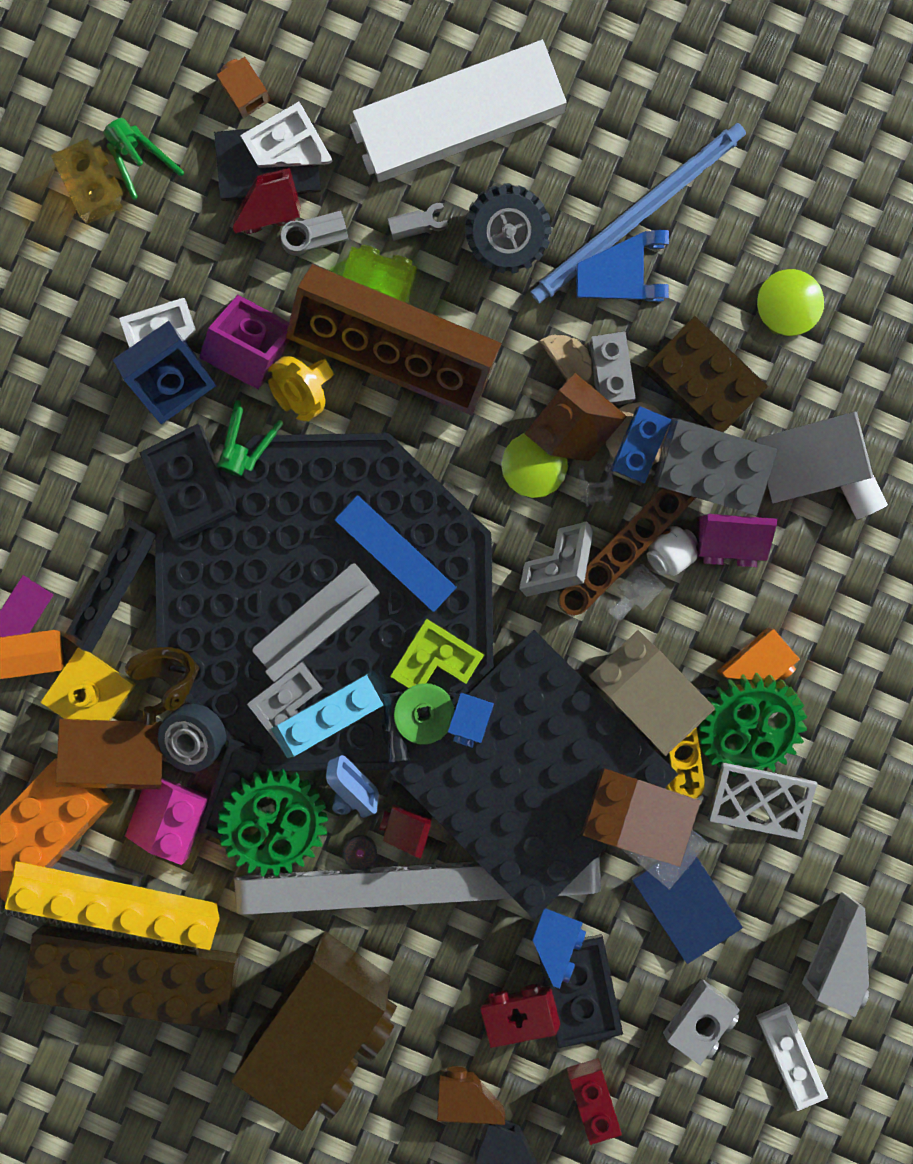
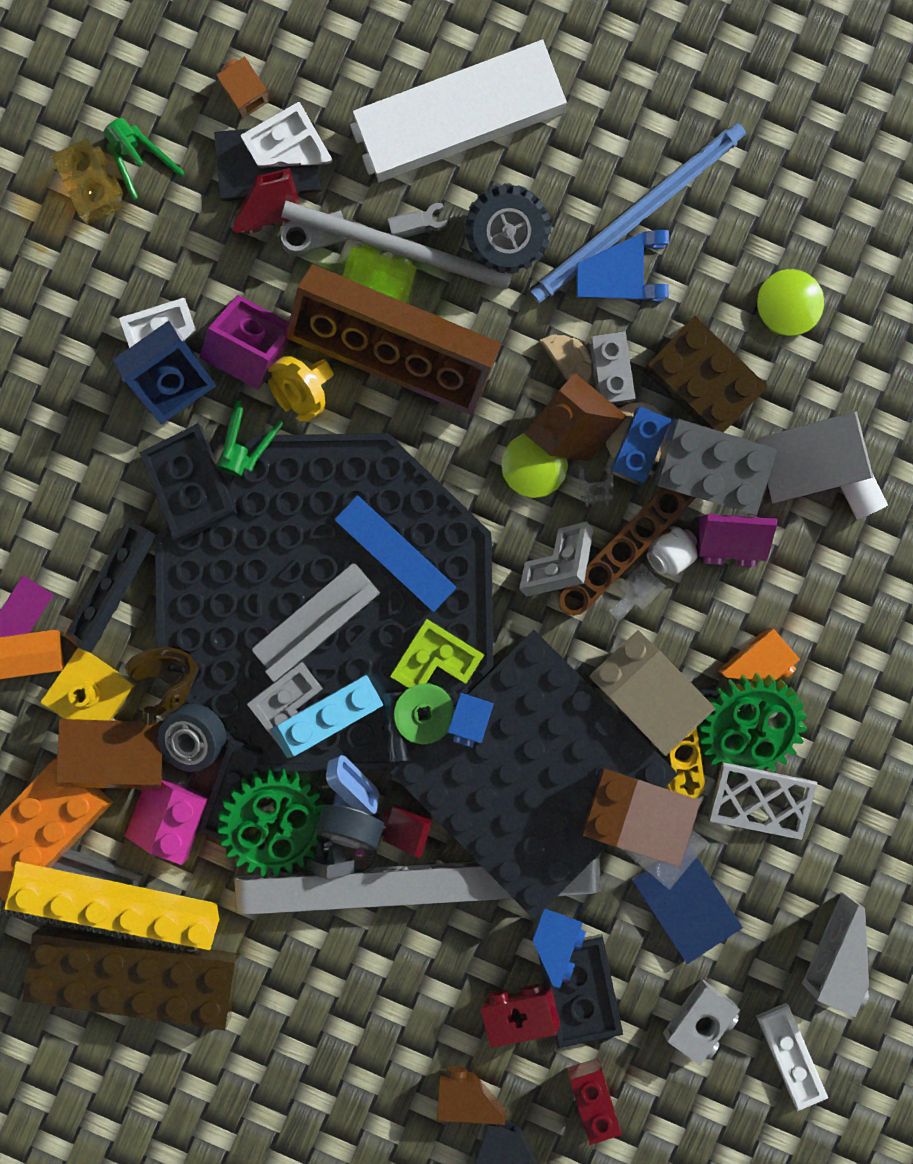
dark brown brick [231,931,397,1131] -> none
none -> light grey piece [281,201,512,290]
none -> black tile [307,840,354,879]
none -> black wheel [316,805,384,850]

